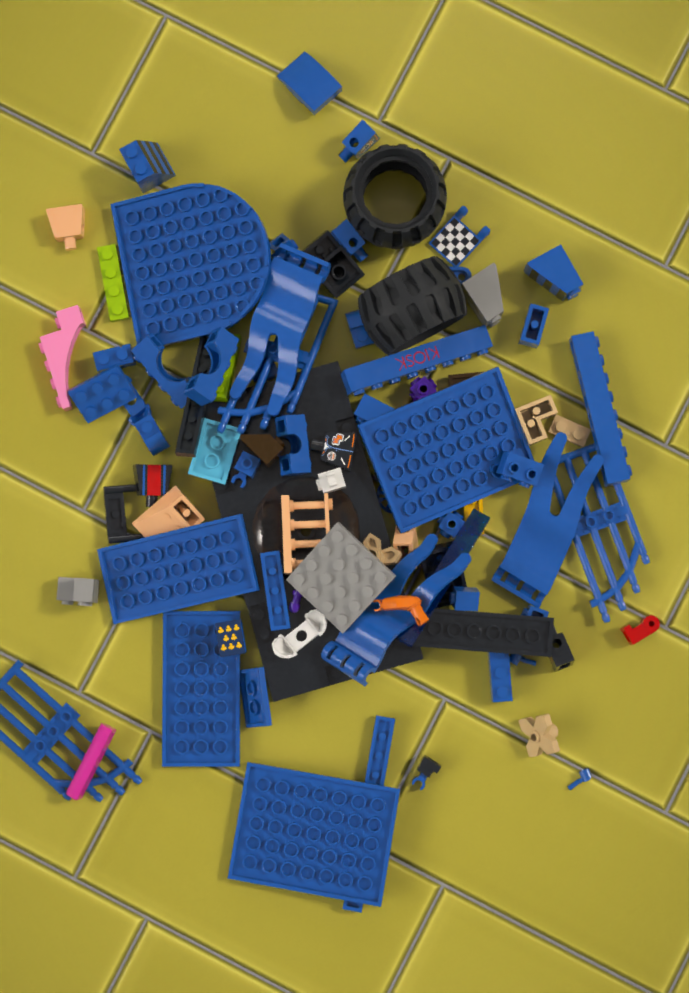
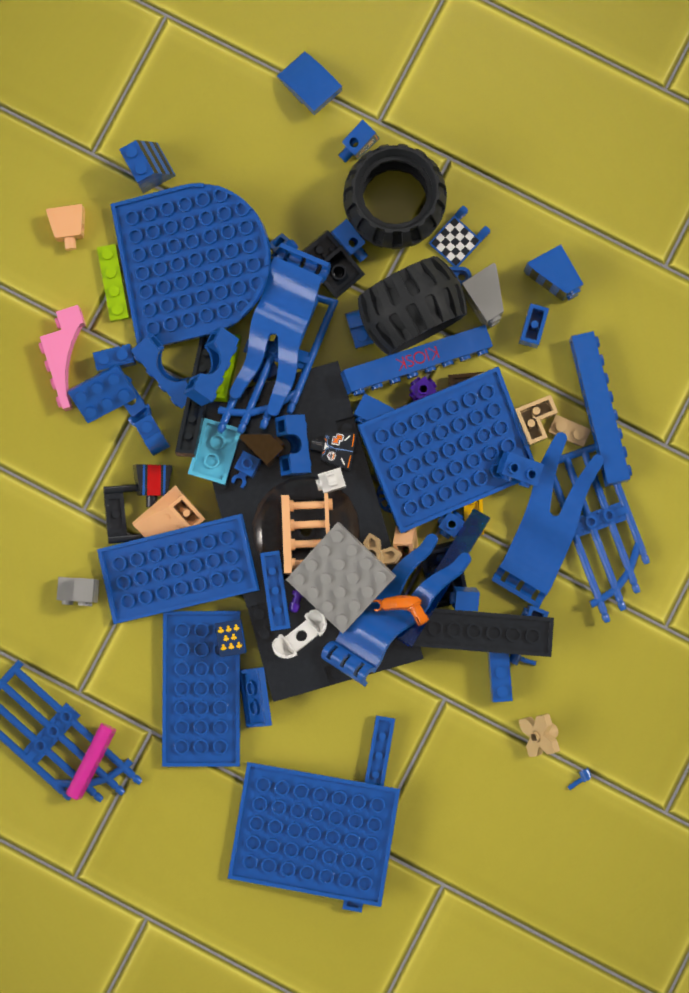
black piece [412,755,441,790] -> none
black torso [549,626,575,672] -> none
red leg [620,615,660,645] -> none

